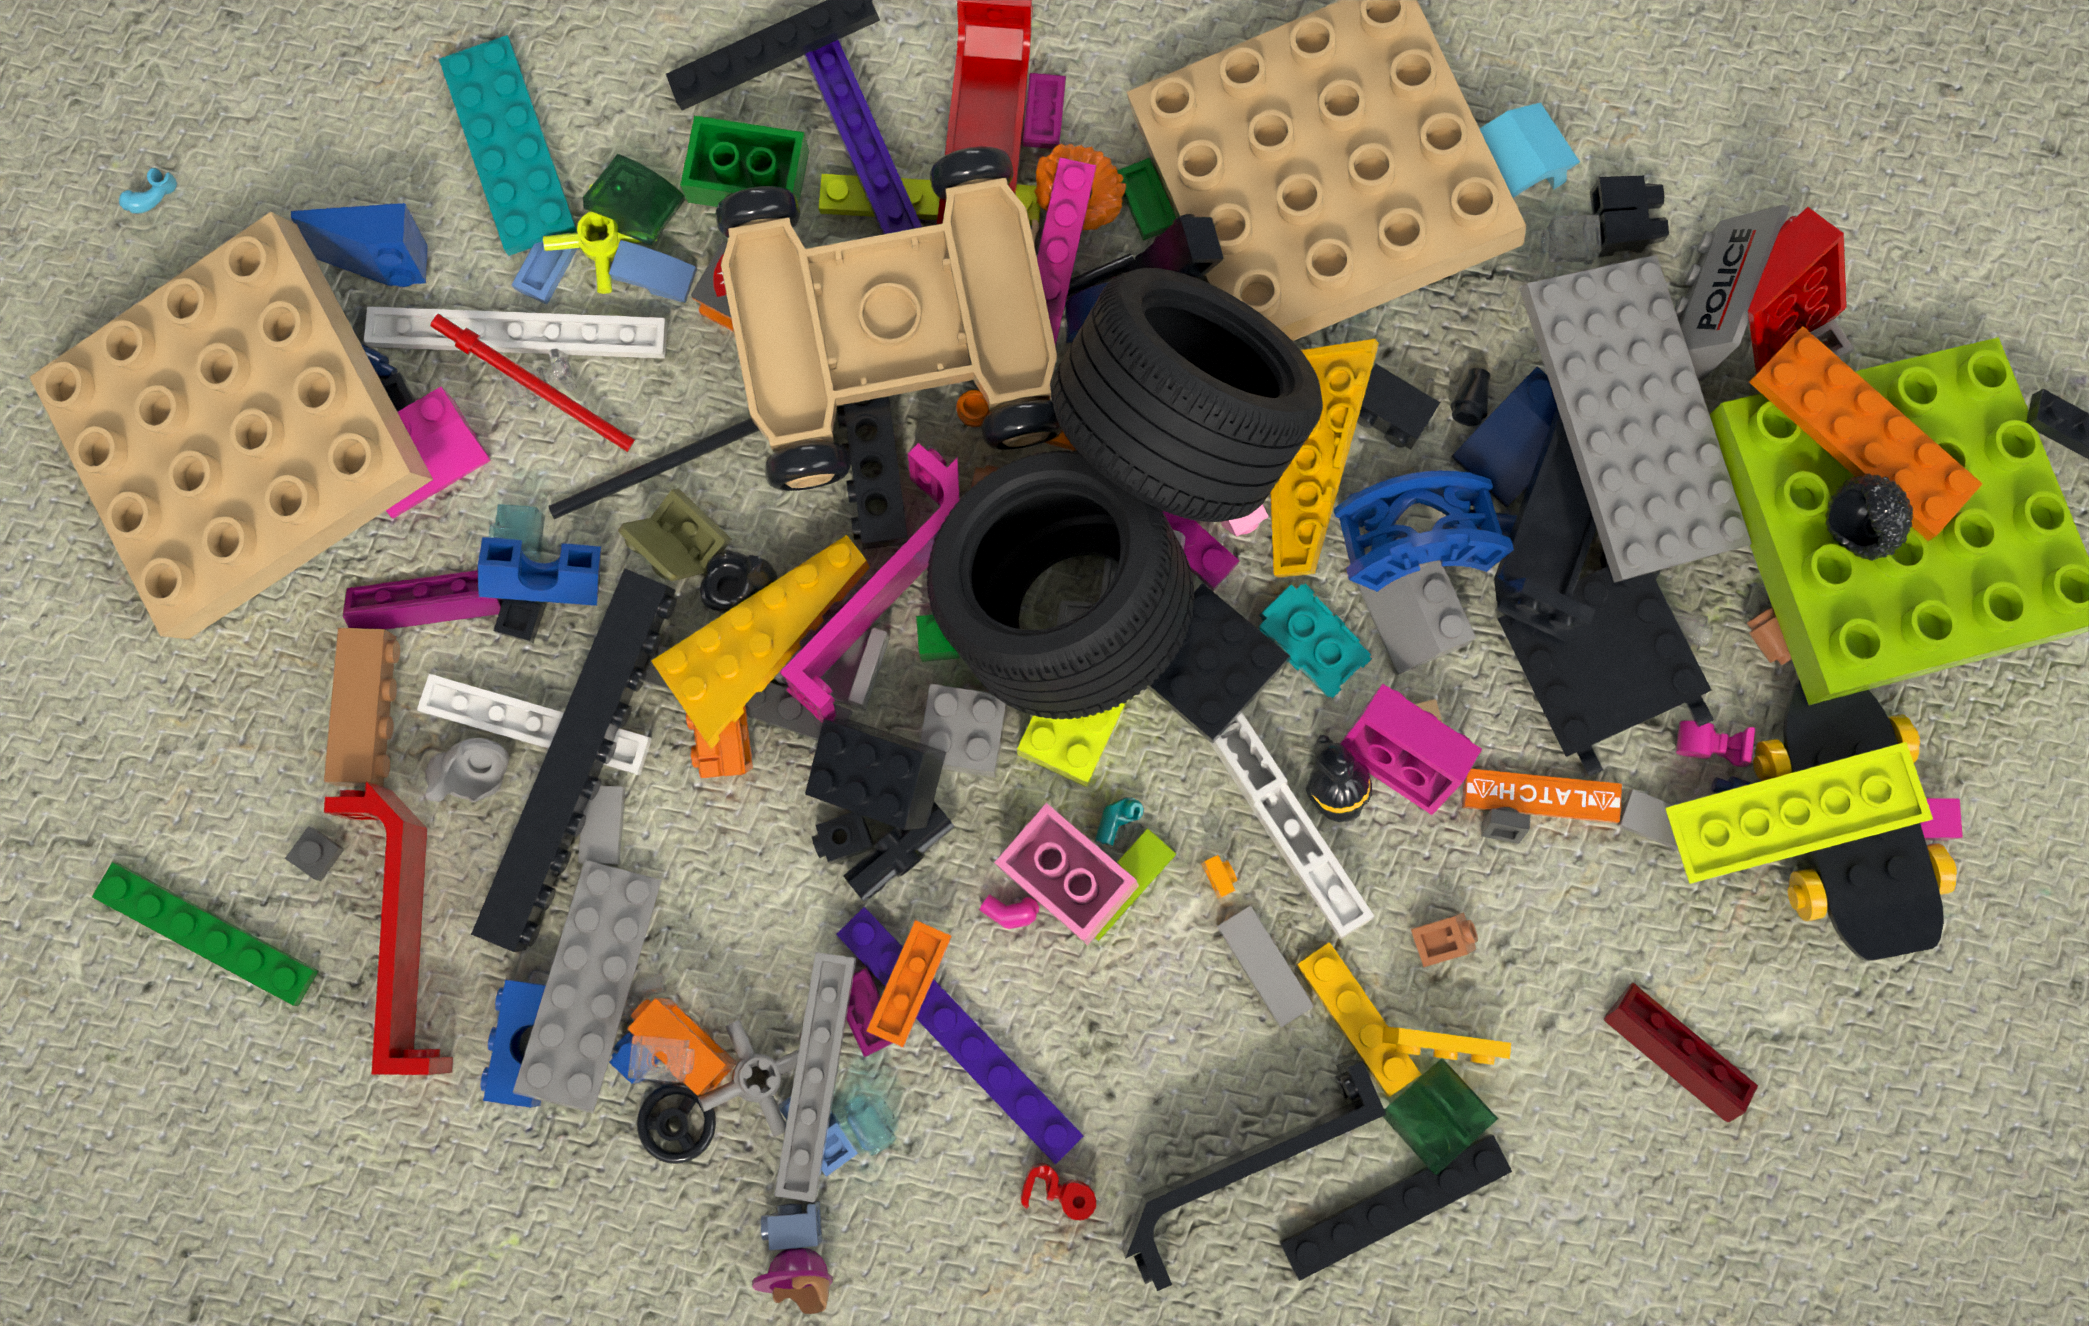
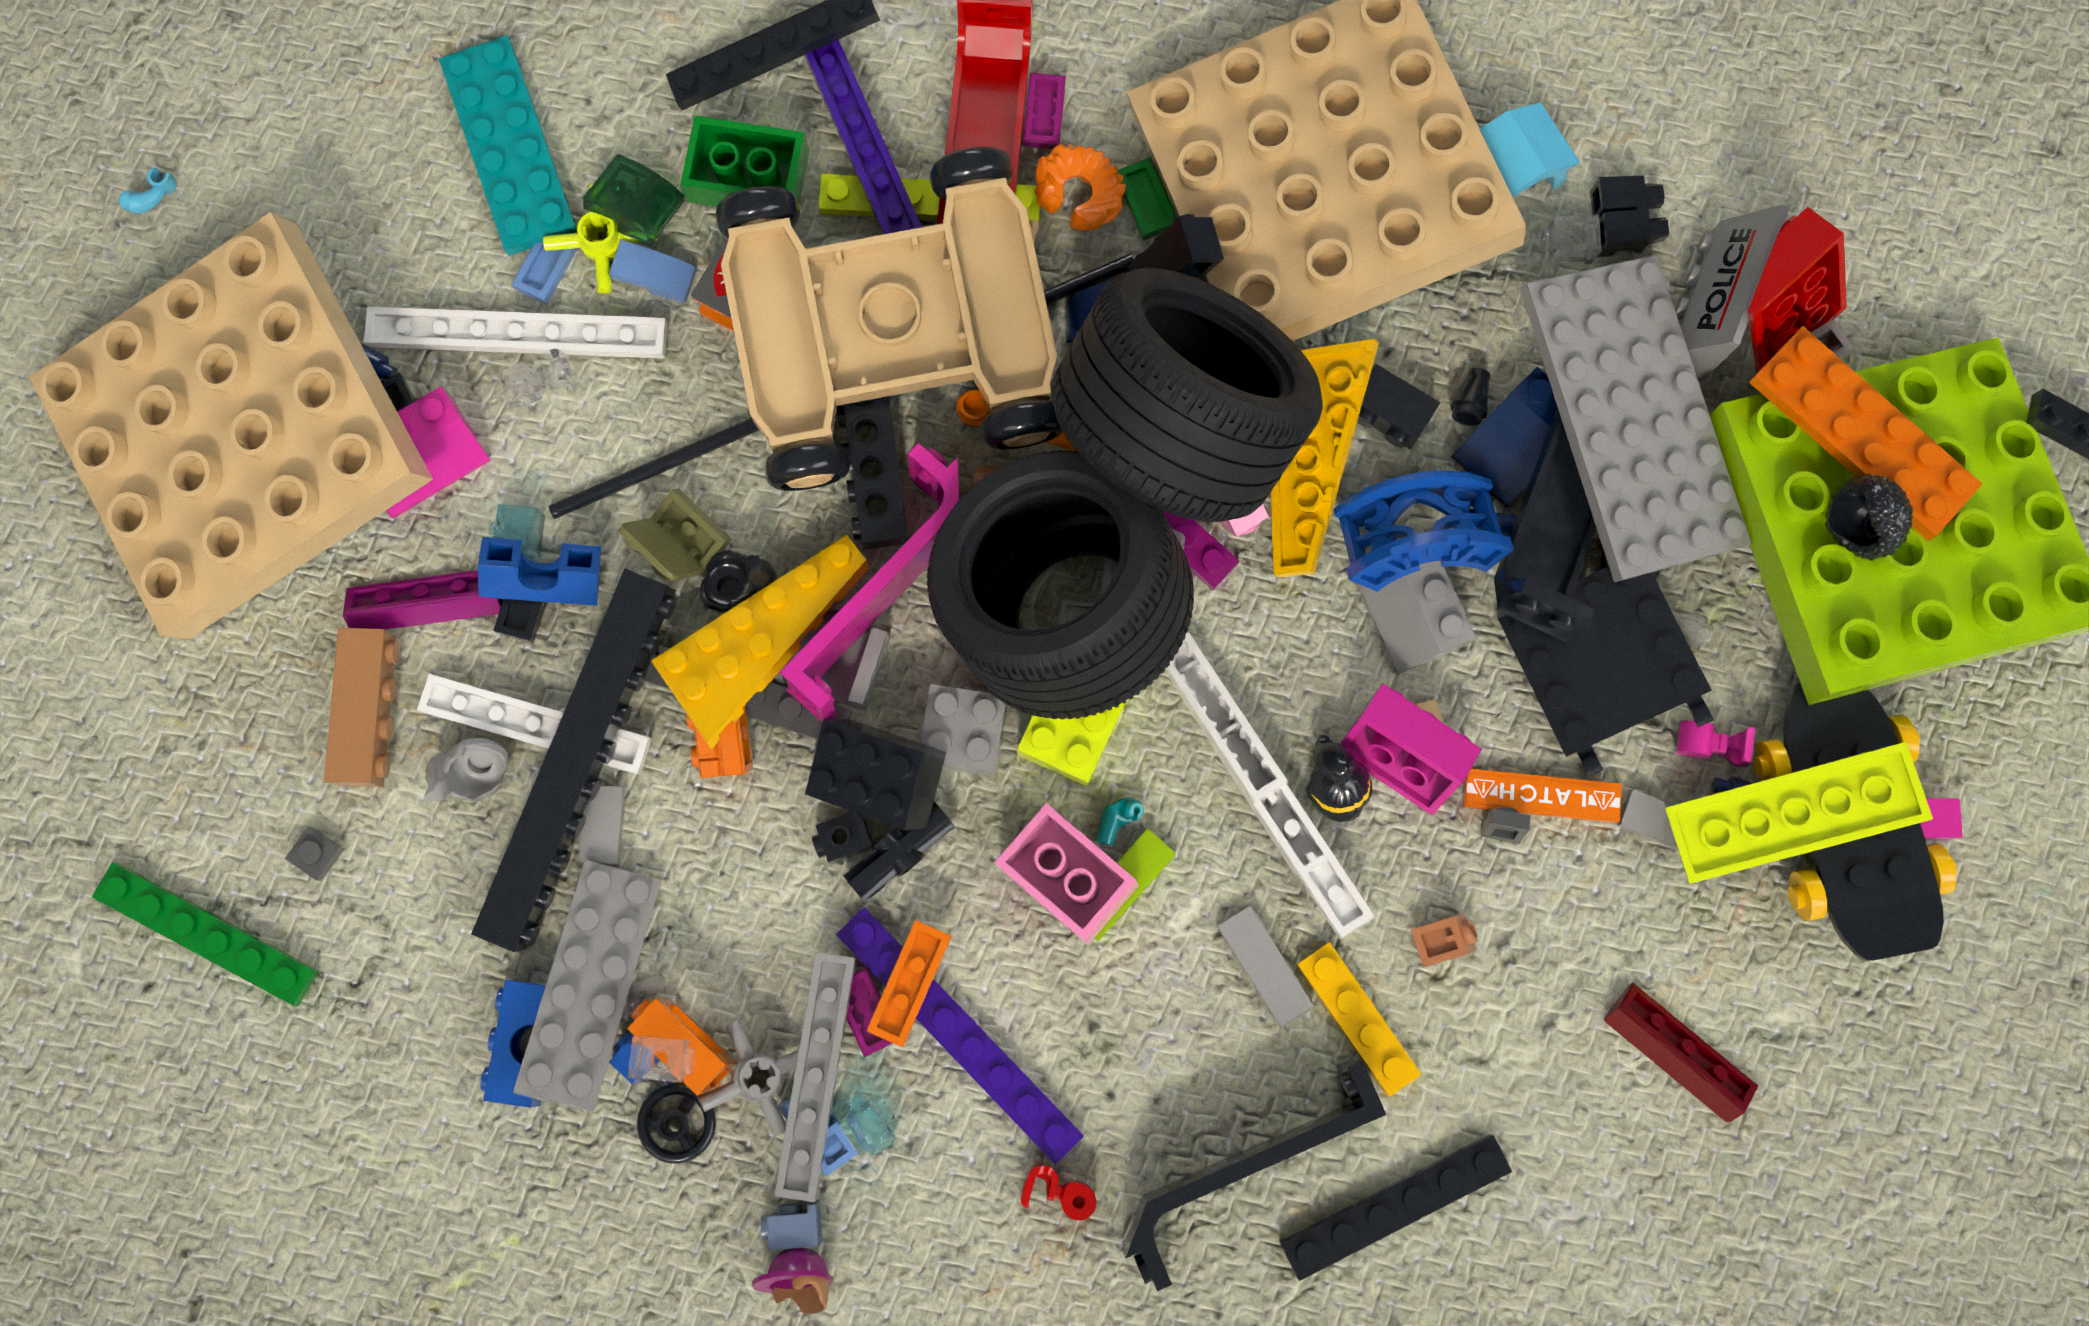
blue slope [291,203,428,287] -> none
red panel [324,781,453,1075] -> none
red bar [430,314,635,452] -> none
green brick [916,615,960,662] -> none
dark pink arm [979,894,1040,929] -> none
dark pink plate [1037,158,1096,347] -> none
black plate [1147,583,1290,744] -> none
light orange plate [1201,855,1237,899] -> none
teal piece [1258,583,1372,699] -> none
yellow plate [1382,1026,1511,1065] -> none
clear green slope [1383,1058,1499,1176] -> none
nougat brick [1747,607,1792,665] -> none

